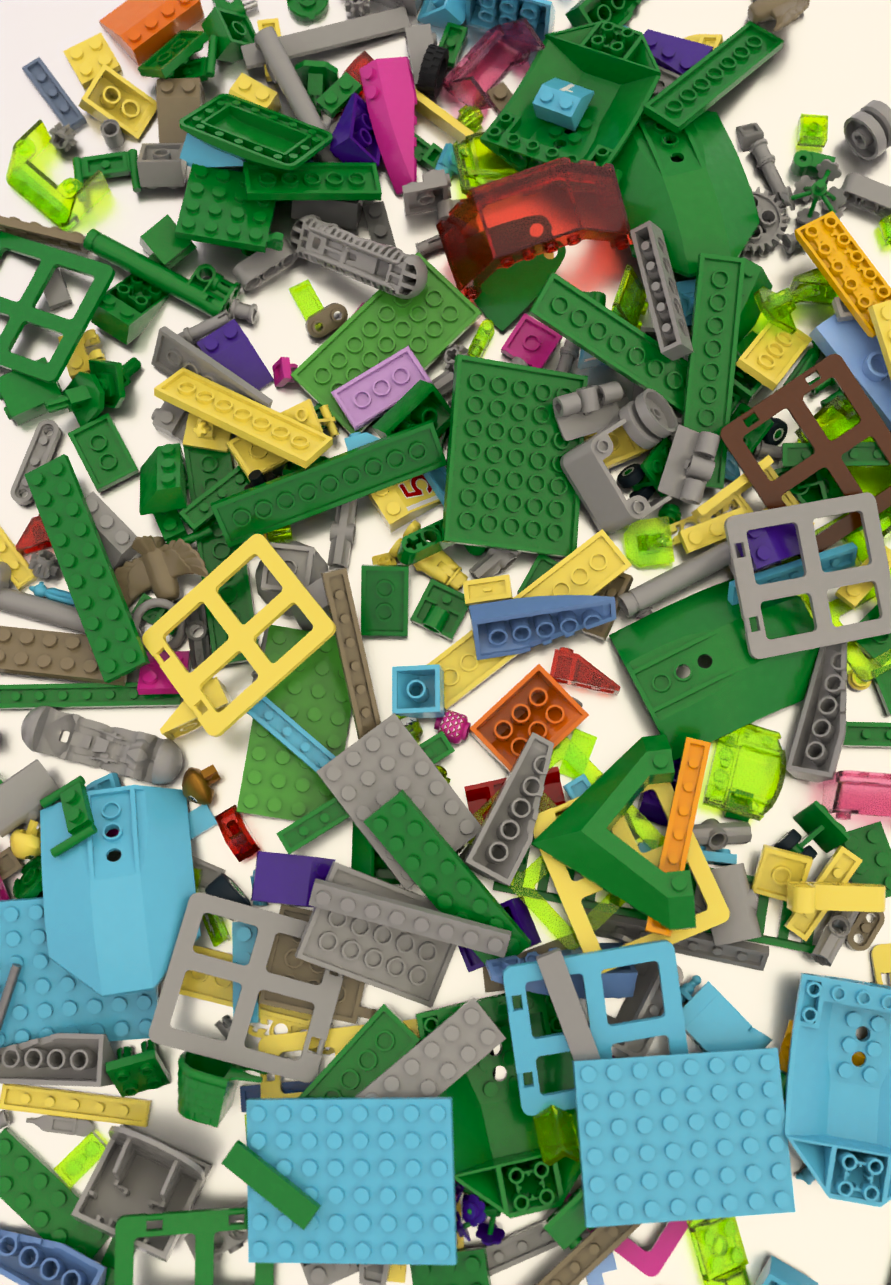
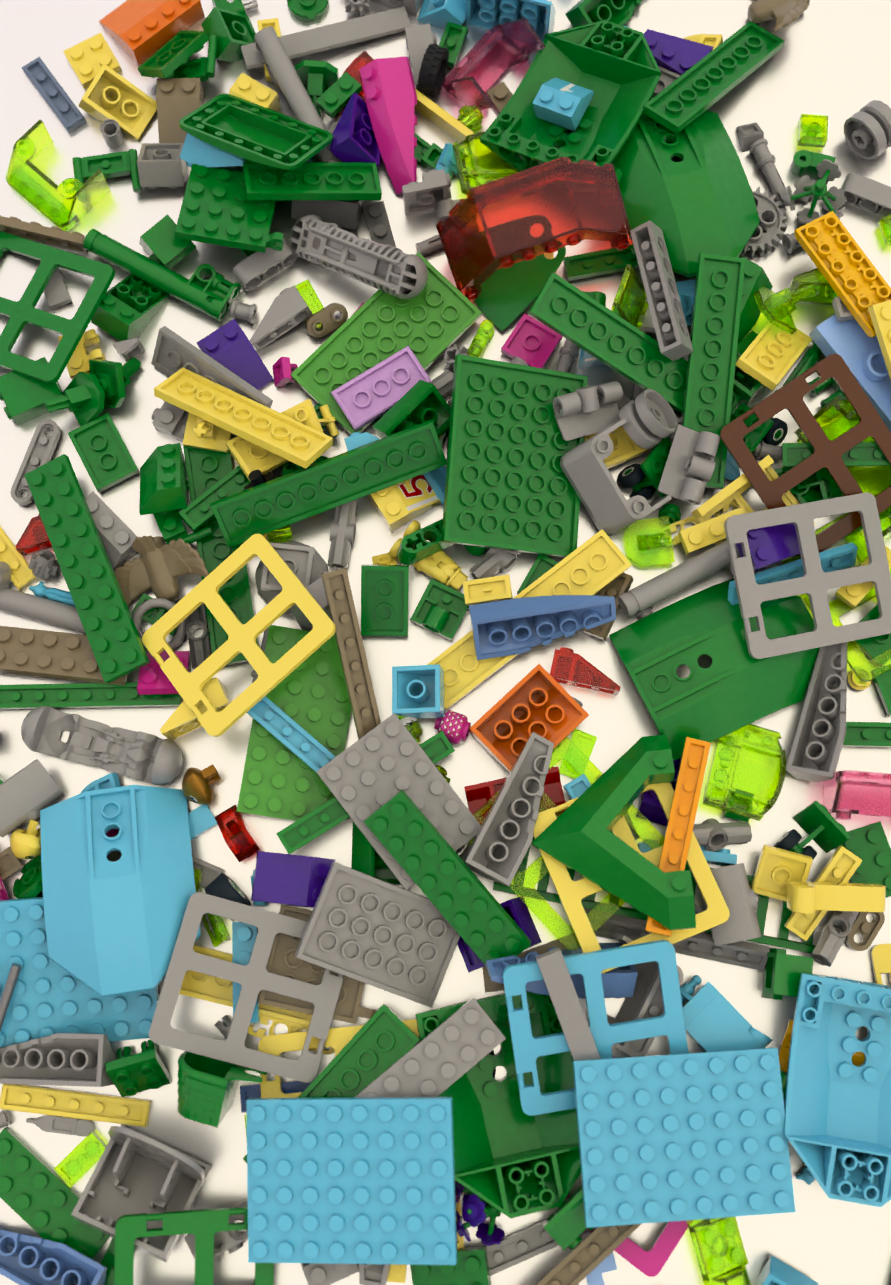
green plate [40,775,97,858] -> none
light grey gear [49,122,77,152] -> none
light grey pin [178,310,231,345] -> none
green tile [221,1140,321,1230] -> none
light grey plate [308,878,511,958] -> none
clear neon green panel [533,1105,580,1166] -> none
none -> light grey slope [113,338,145,362]
none -> light grey slope [250,285,313,351]
none -> green plate [563,245,639,281]
none -> green plate [762,948,813,1000]

